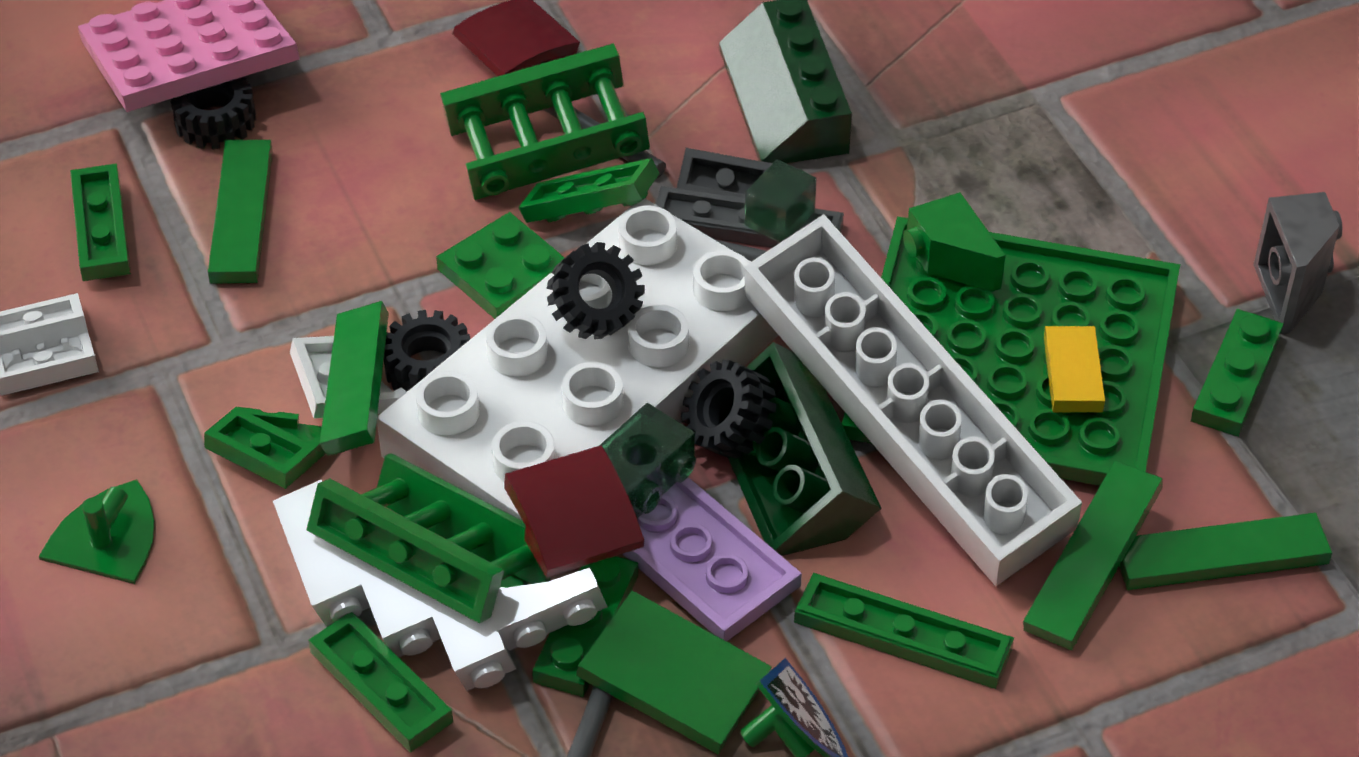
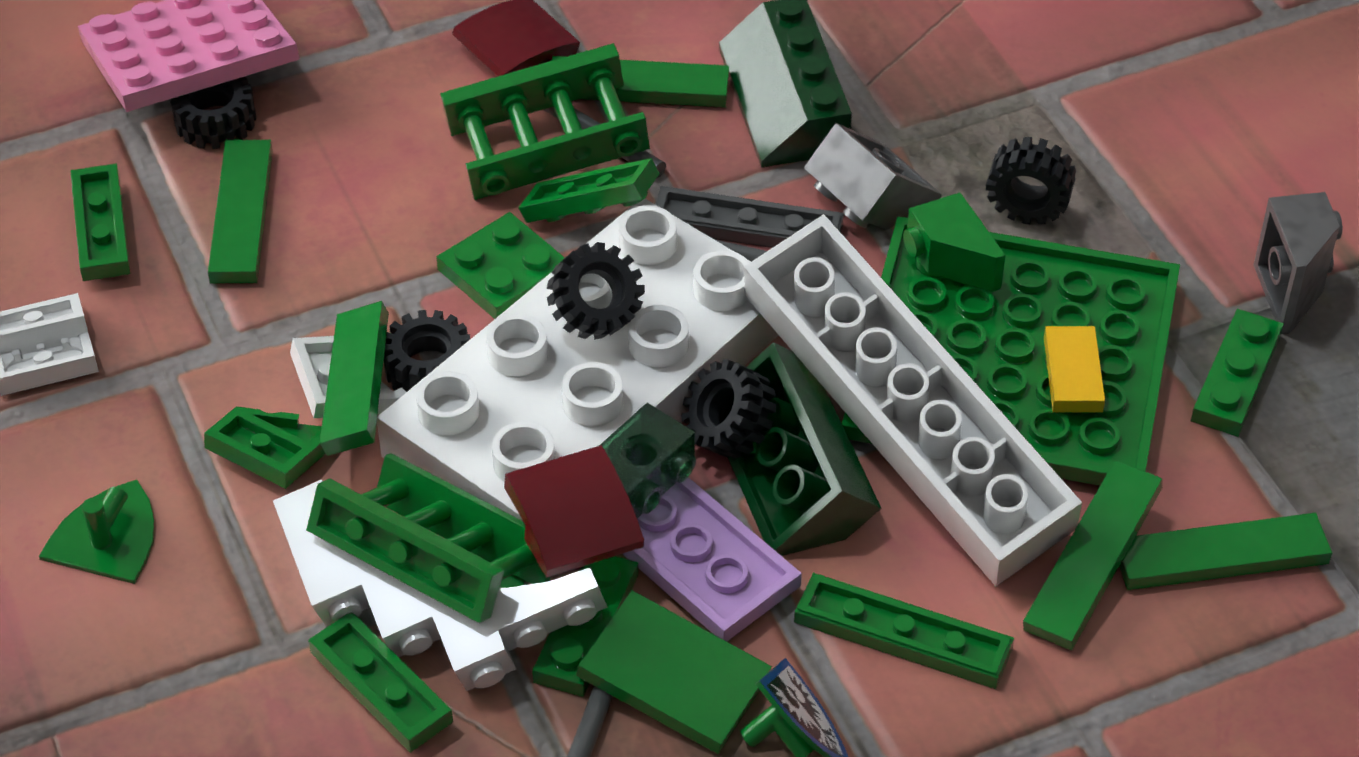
dark grey slope [677,148,778,202] -> none
clear green brick [745,159,817,243] -> none
none -> green tile [552,56,729,107]
none -> flat silver slope [804,123,942,230]
none -> black tyre [986,137,1076,225]

